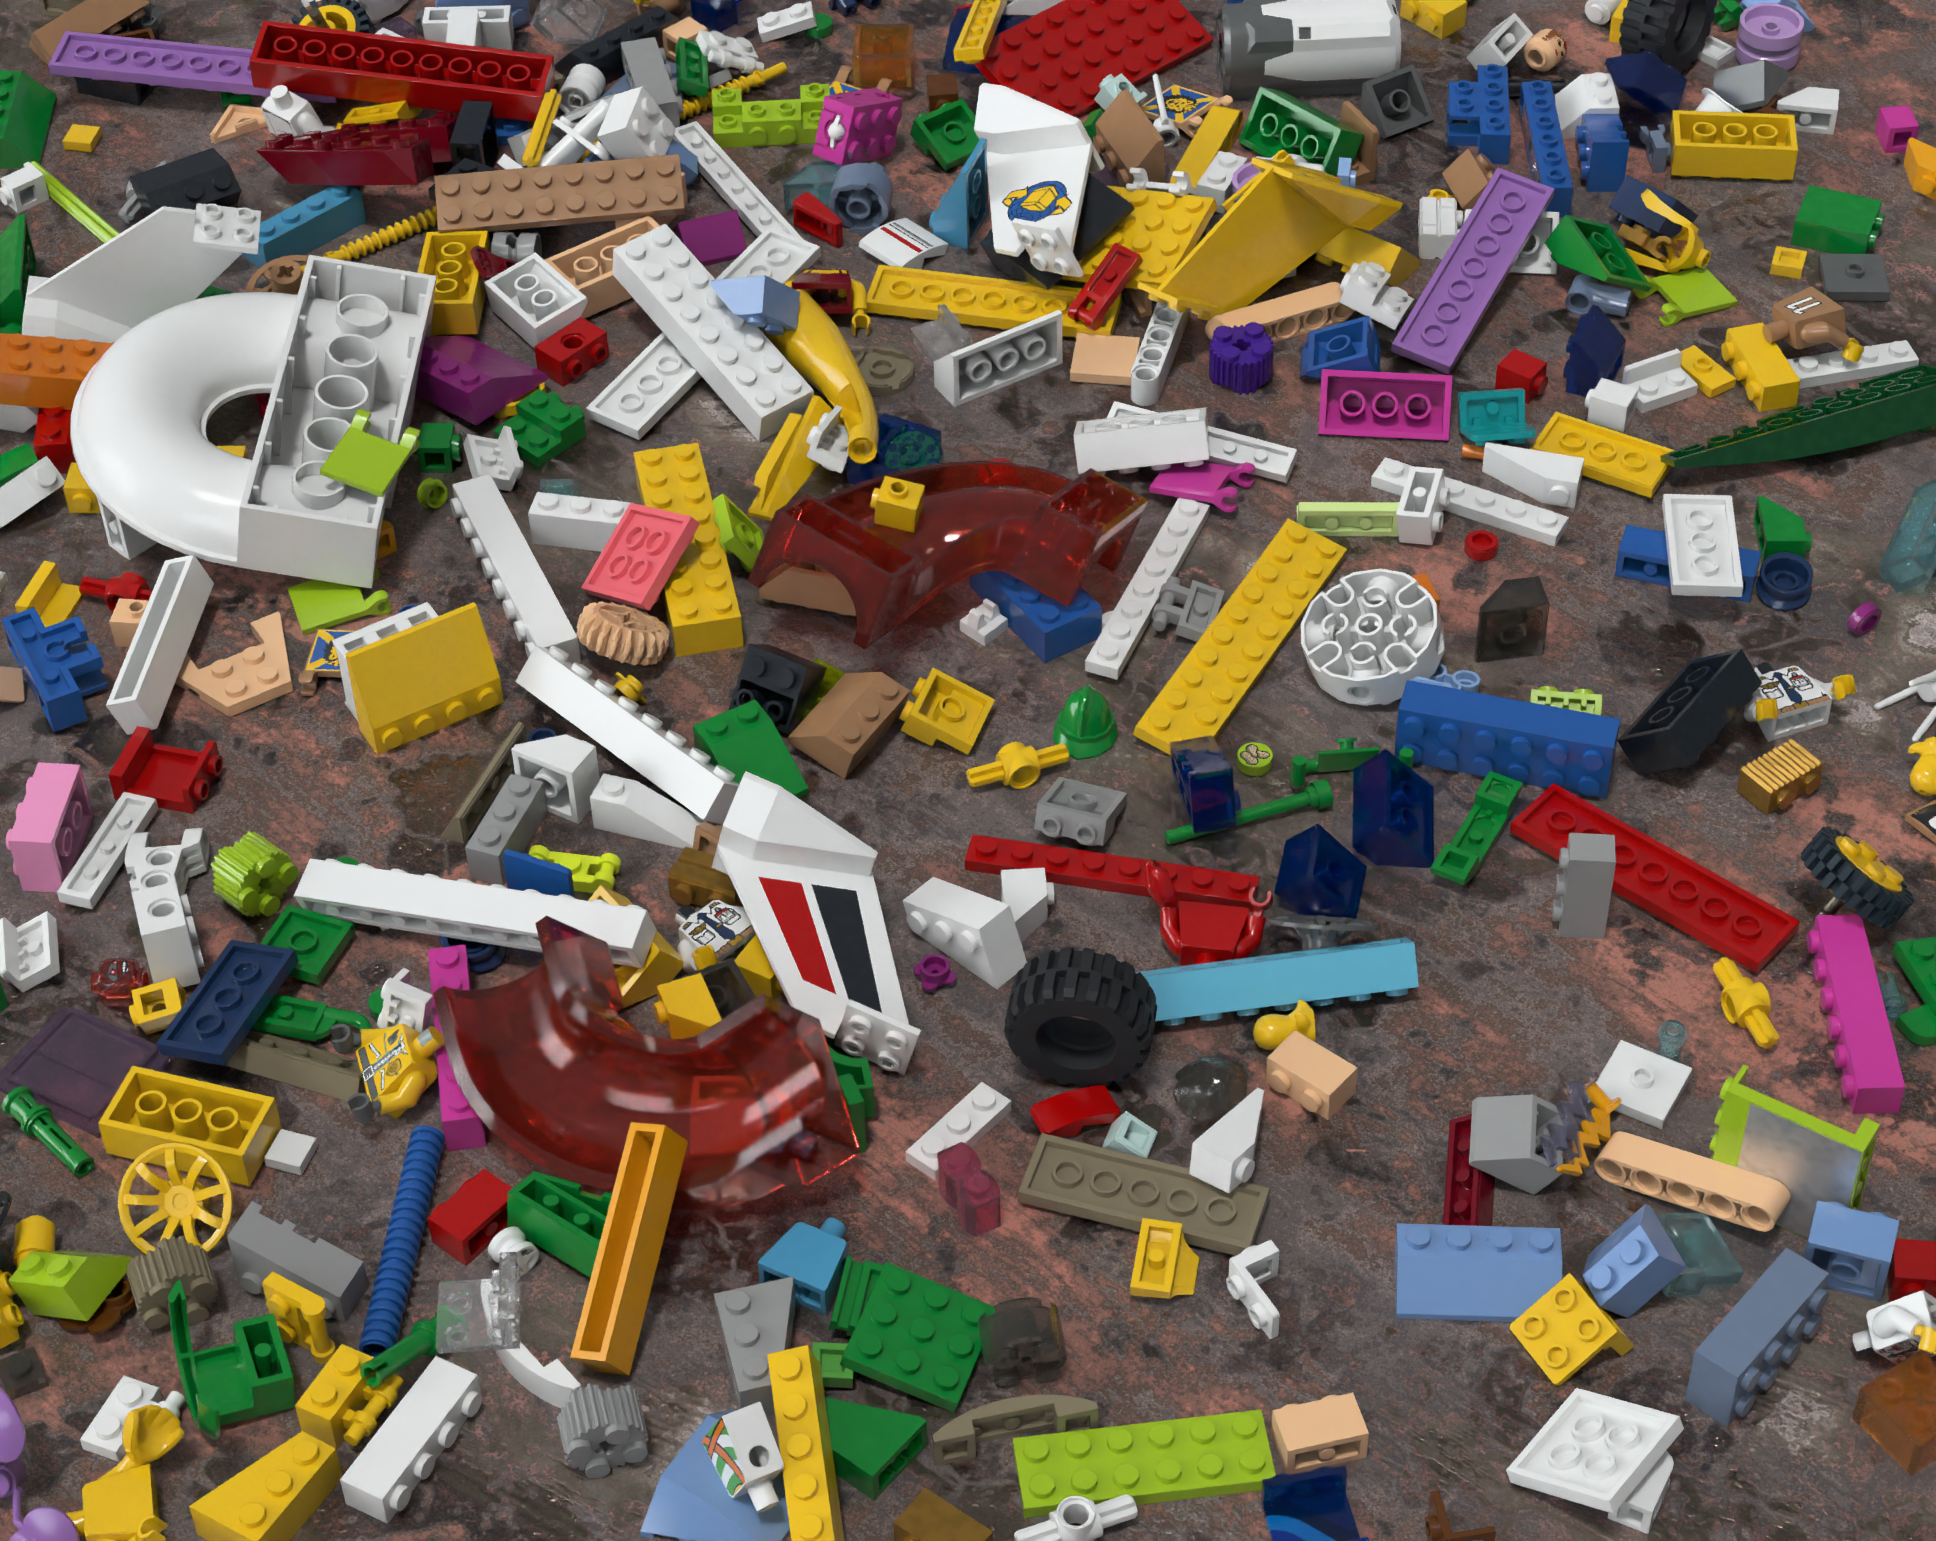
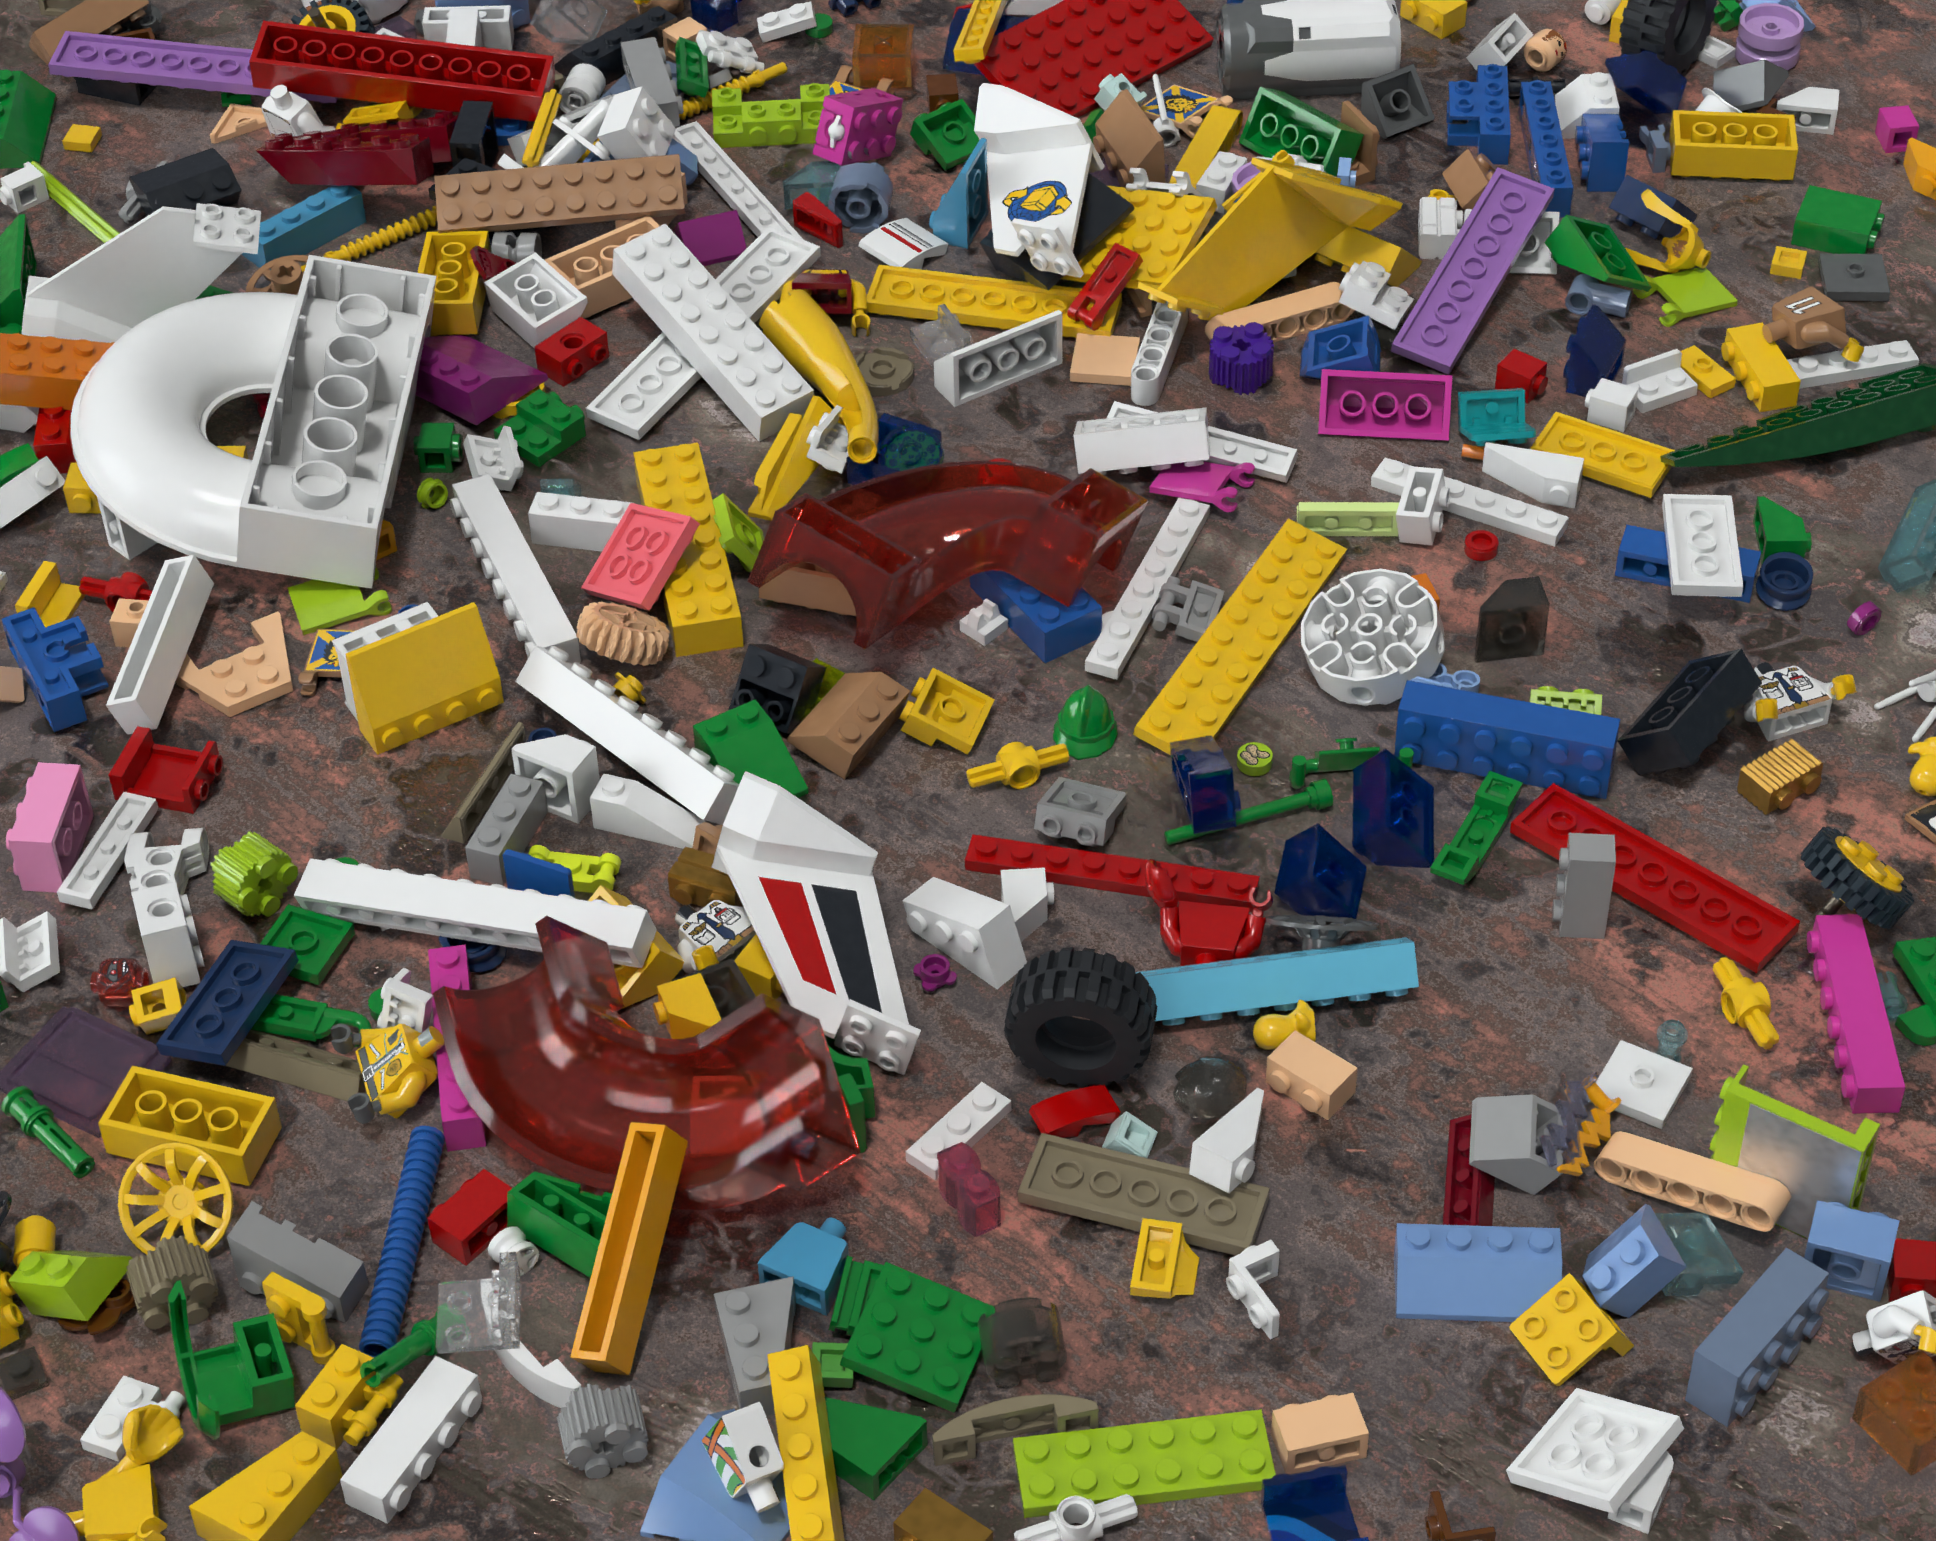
white tile [264,1129,318,1176] -> none
lime flag [320,409,420,497] -> none
medium blue slope [711,275,800,335] -> none
yellow brick [870,476,925,533] -> none
pearl gold plate [1616,223,1676,262] -> none

